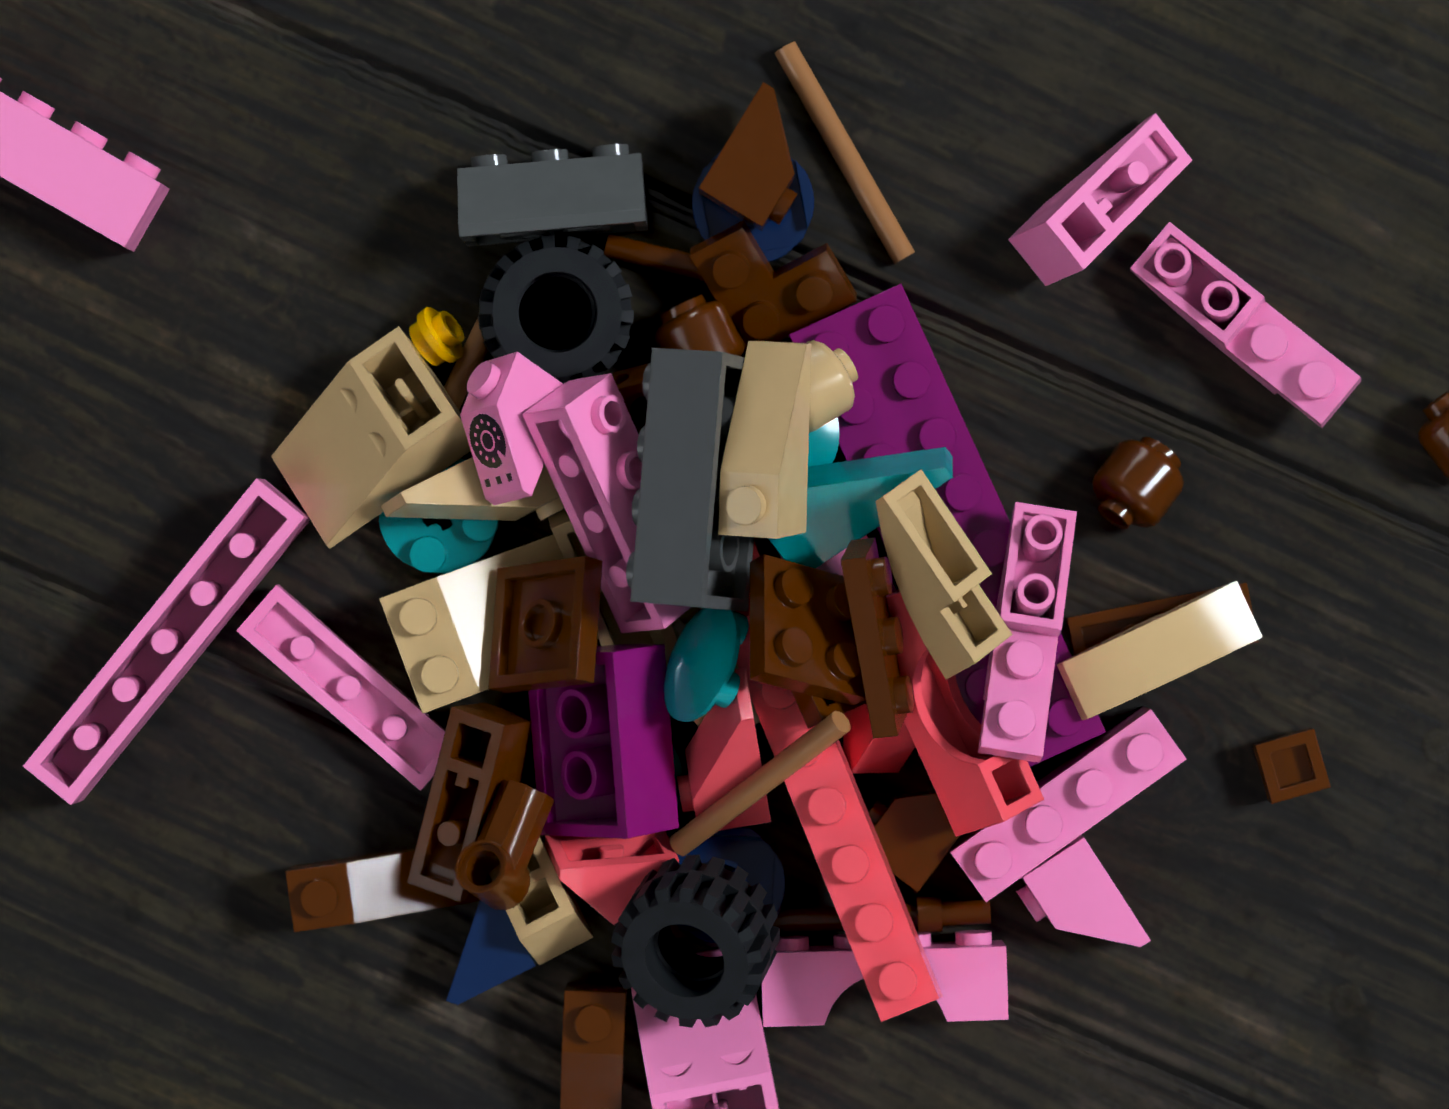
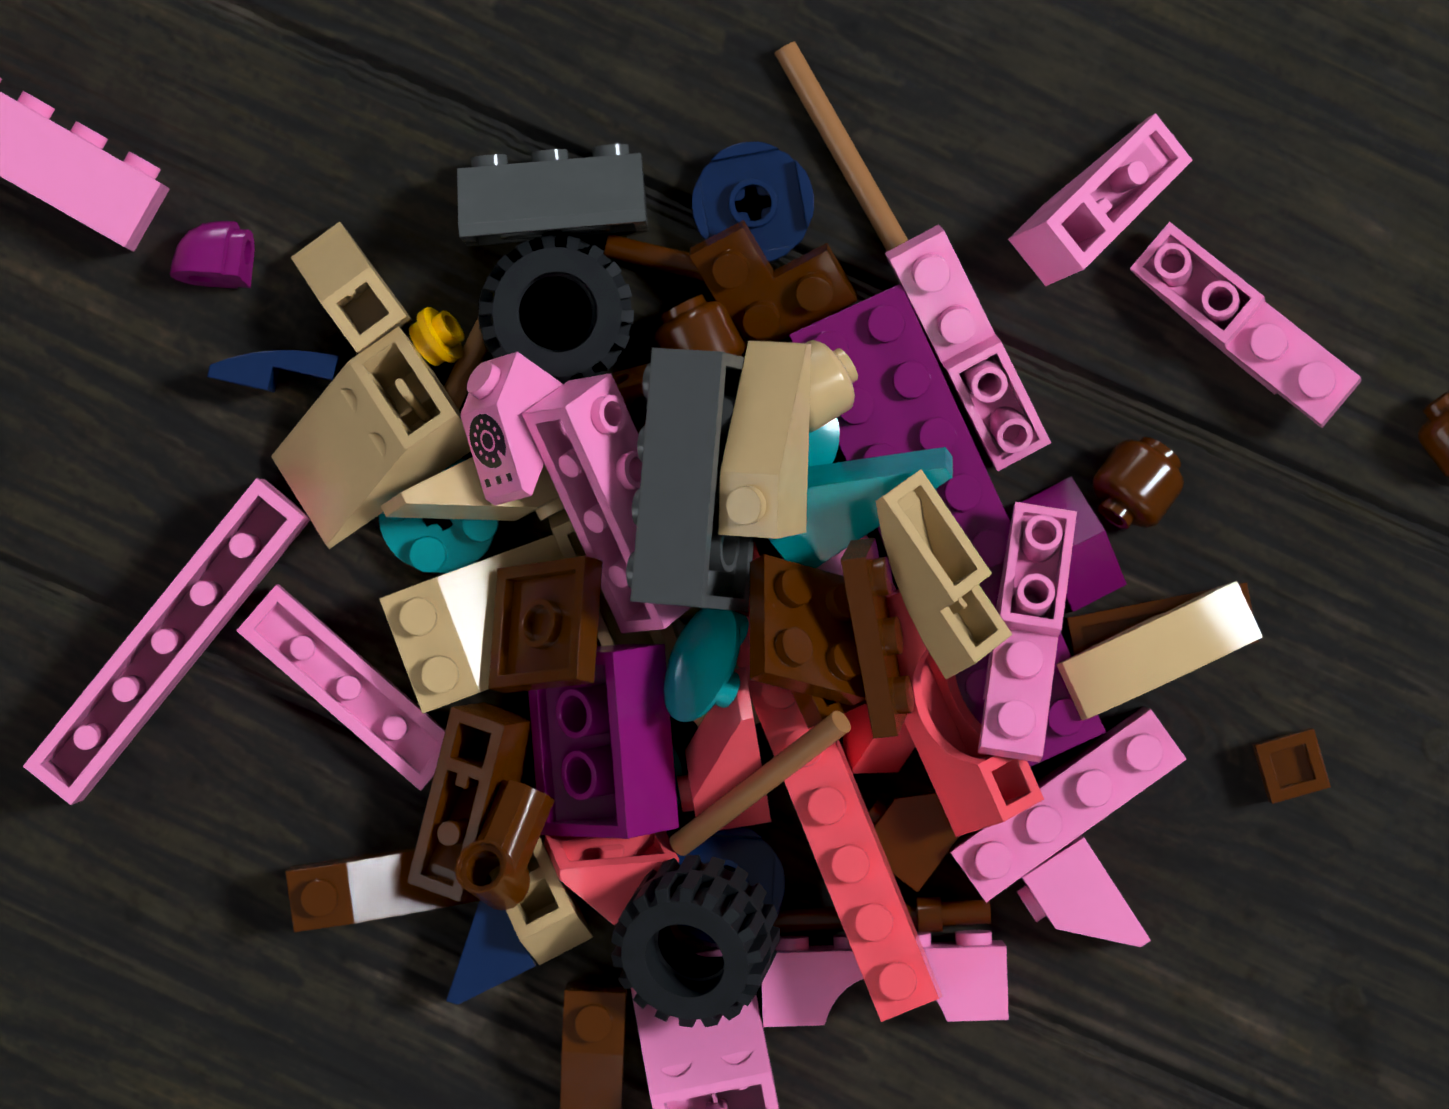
reddish brown slope [699,82,798,232] -> none
none -> magenta piece [170,221,255,289]
none -> dark blue slope [207,350,344,393]
none -> tan slope [291,222,413,353]
none -> bright pink slope [885,224,1051,471]
none -> magenta slope [1021,476,1127,612]

